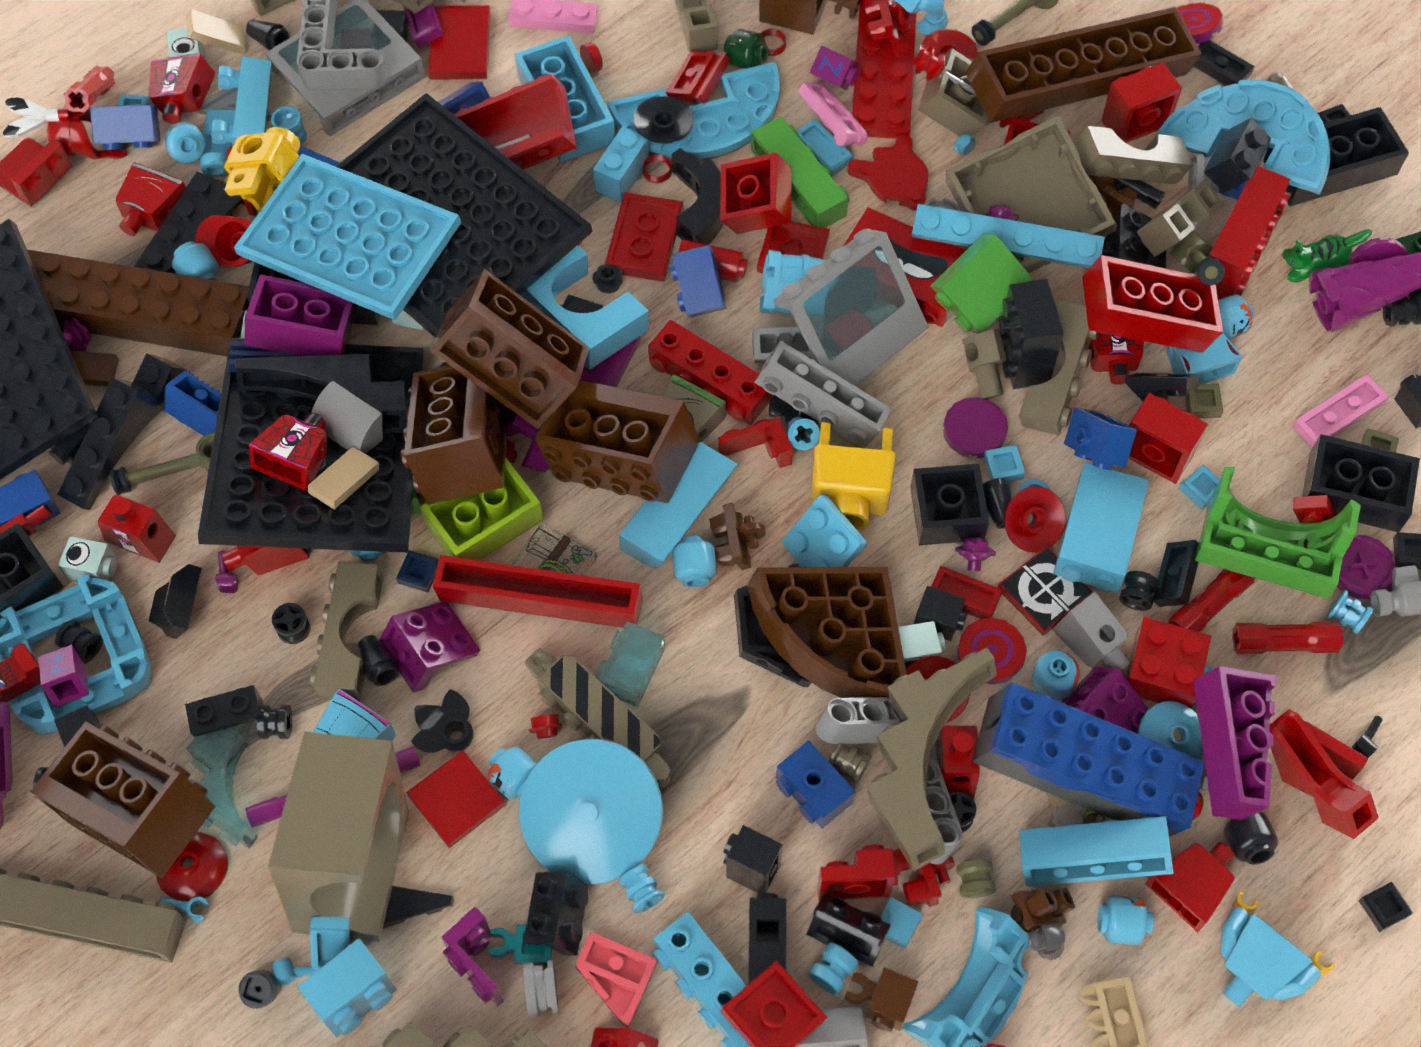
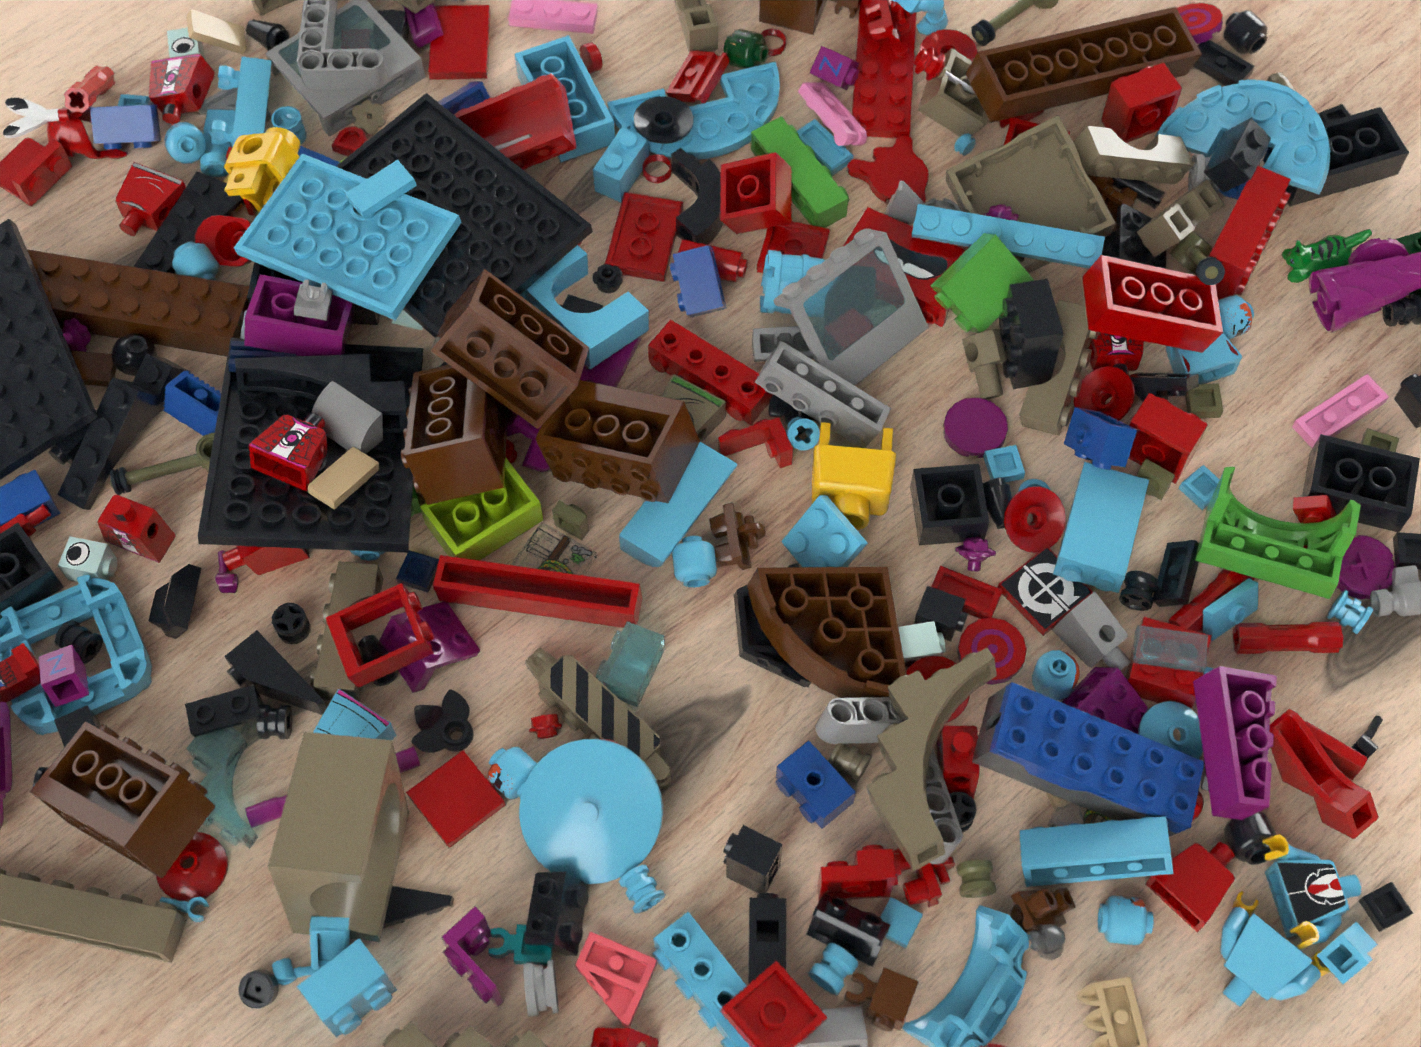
none -> black brick [111,333,157,376]
none -> black slope [224,630,327,715]
none -> light grey tile [294,280,332,321]
none -> red window [325,583,435,688]
none -> red tile [331,127,367,157]
none -> medium azure tile [345,160,417,219]
none -> dark tan plant [352,100,385,135]
none -> olive plate [552,500,589,540]
none -> light grey tile [885,181,926,224]
none -> red dish [1074,366,1135,421]
none -> clear light blue plate [1133,625,1208,672]
none -> olive plate [1137,458,1175,500]
none -> medium azure plate [1203,578,1259,641]
none -> black head [1223,10,1268,54]
none -> torso [1262,834,1361,950]
none -> medium azure brick [1316,922,1378,984]

